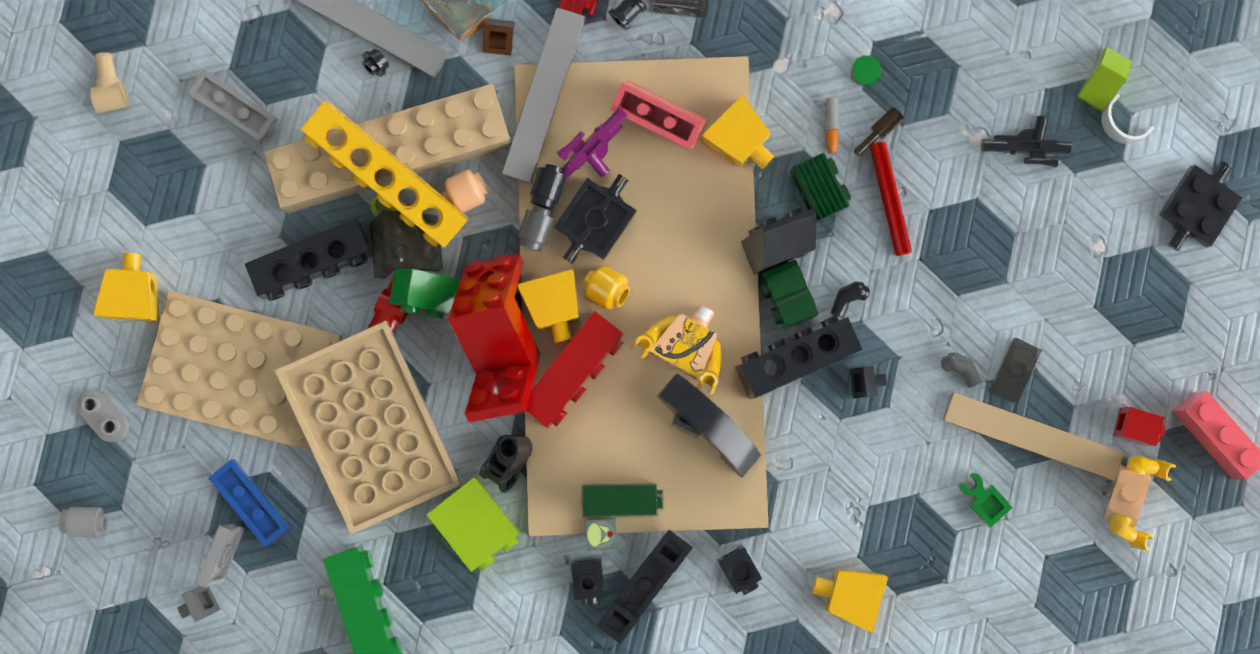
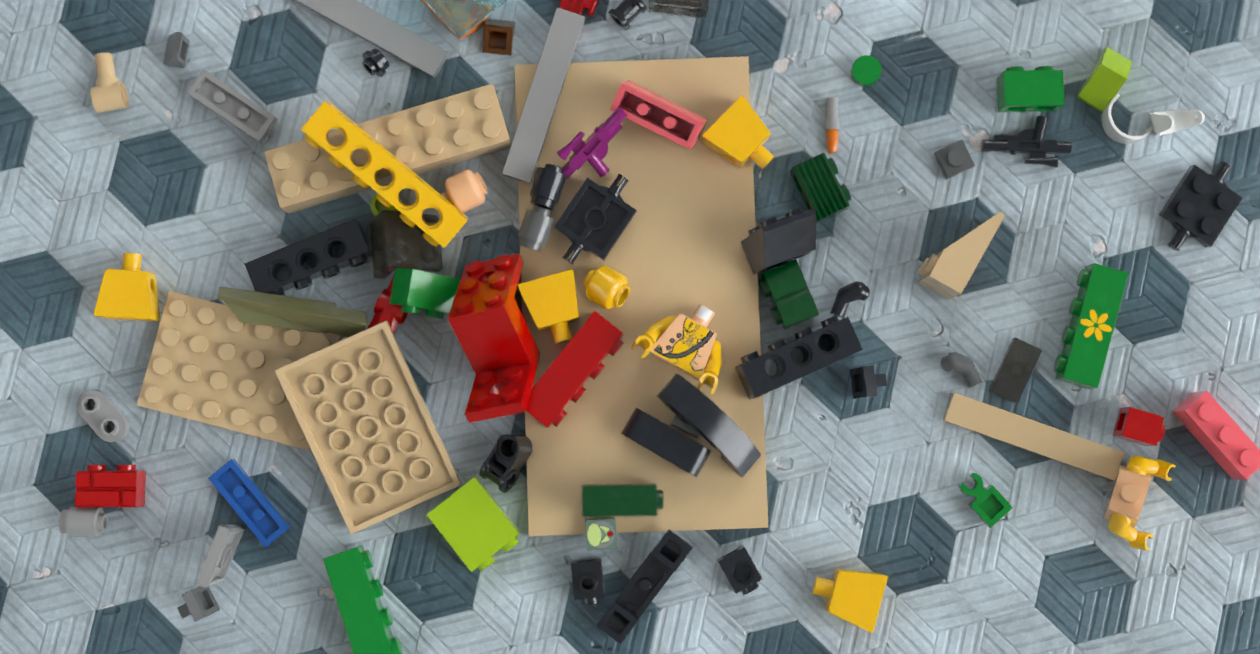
dark brown axle [854,107,904,156] -> none
red axle [870,141,912,256] -> none
none -> red brick [75,465,146,507]
none -> dark grey slope [163,32,190,68]
none -> olive wedge [217,286,367,338]
none -> black beam [621,408,711,477]
none -> tan slope [918,212,1005,300]
none -> dark grey plate [934,139,975,180]
none -> green brick [997,66,1064,112]
none -> green brick [1054,263,1129,389]
none -> white helmet [1149,110,1205,136]

